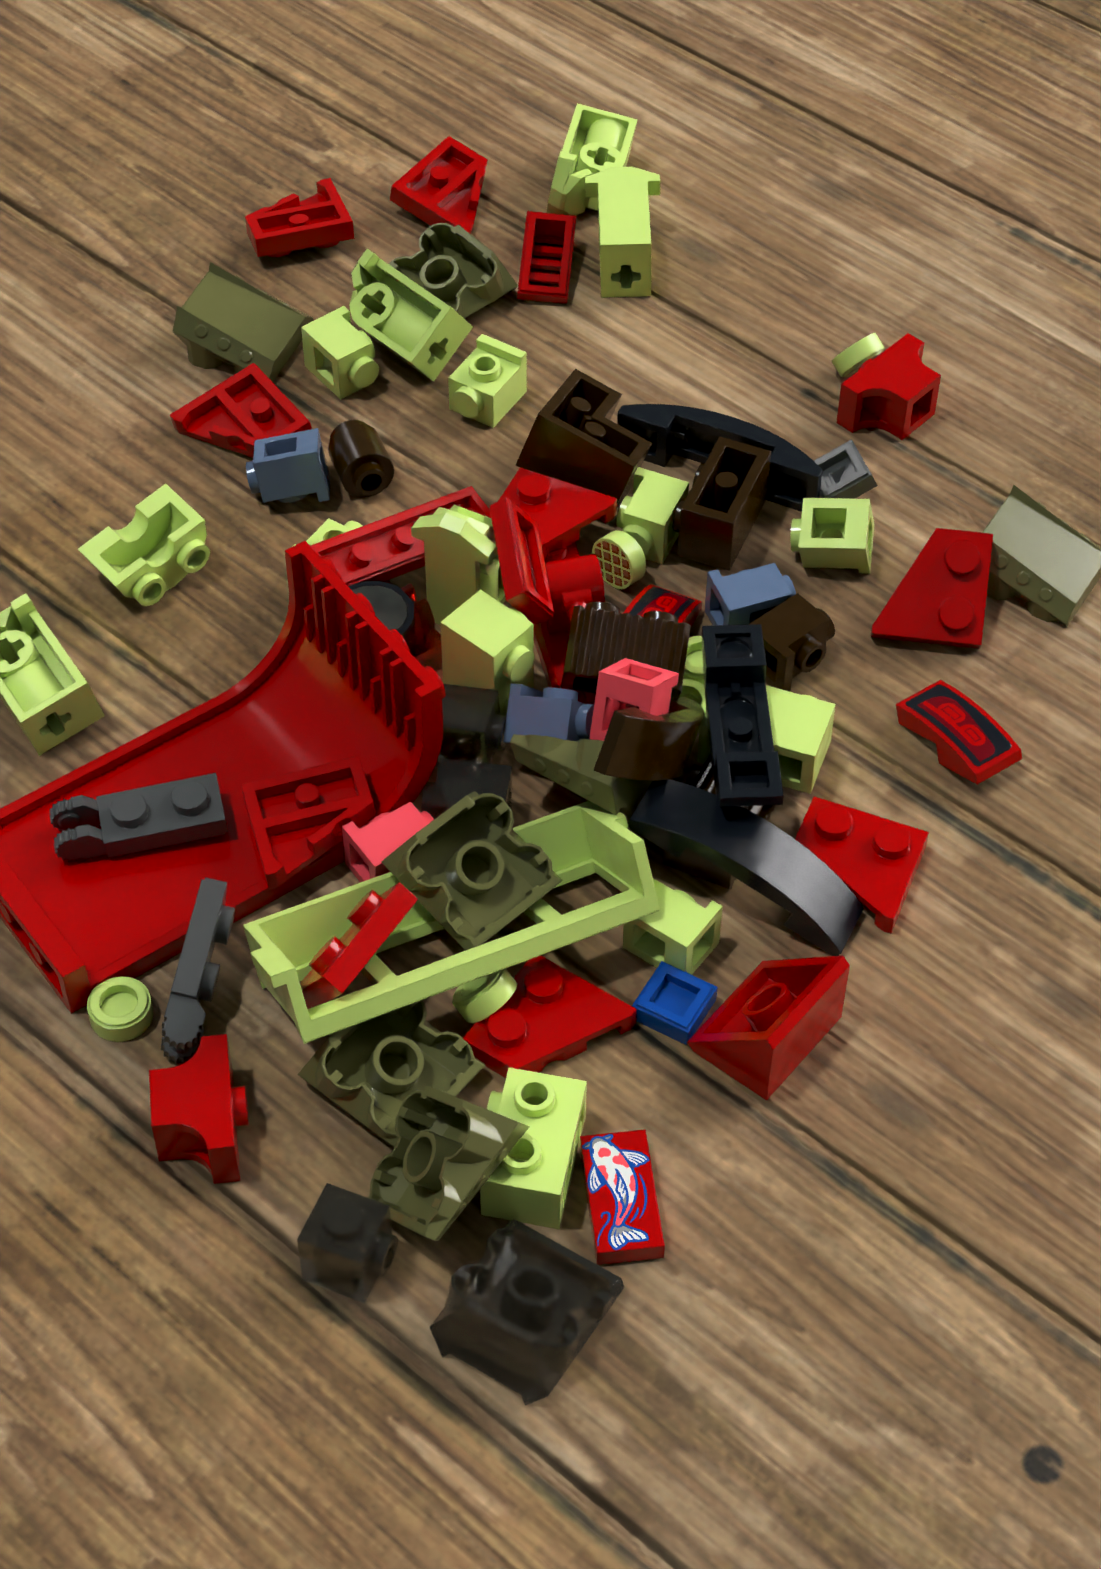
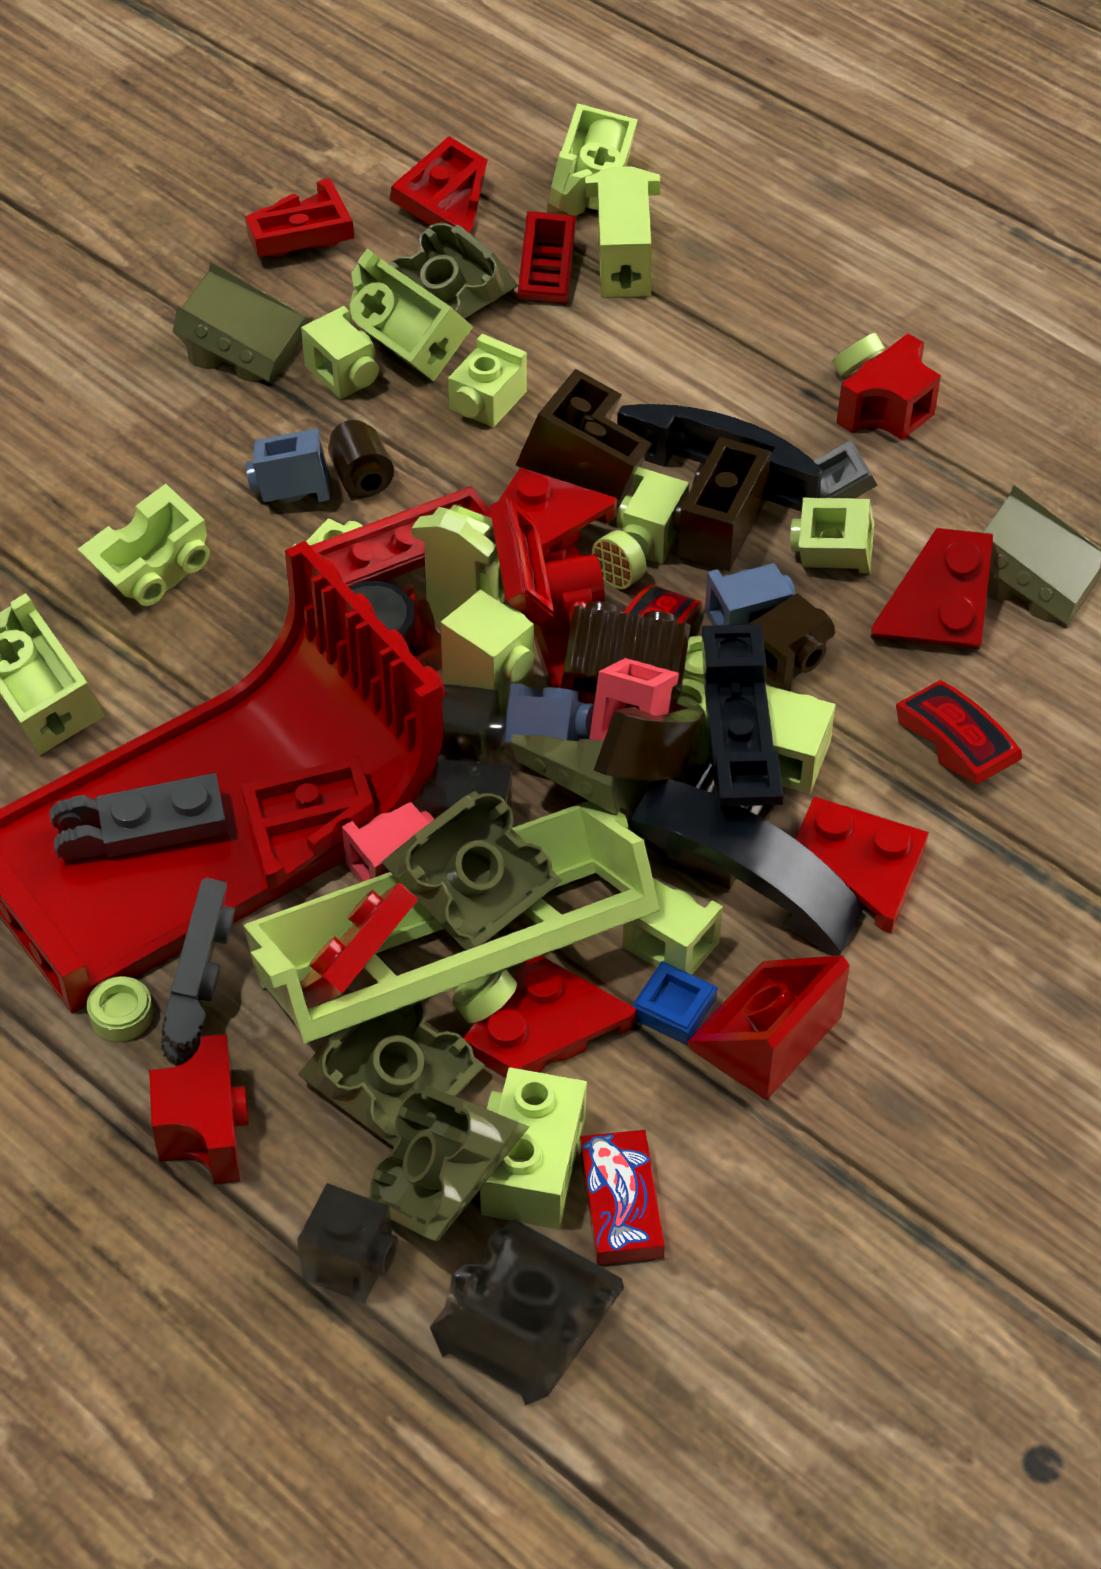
red wing [170,363,312,457] -> none

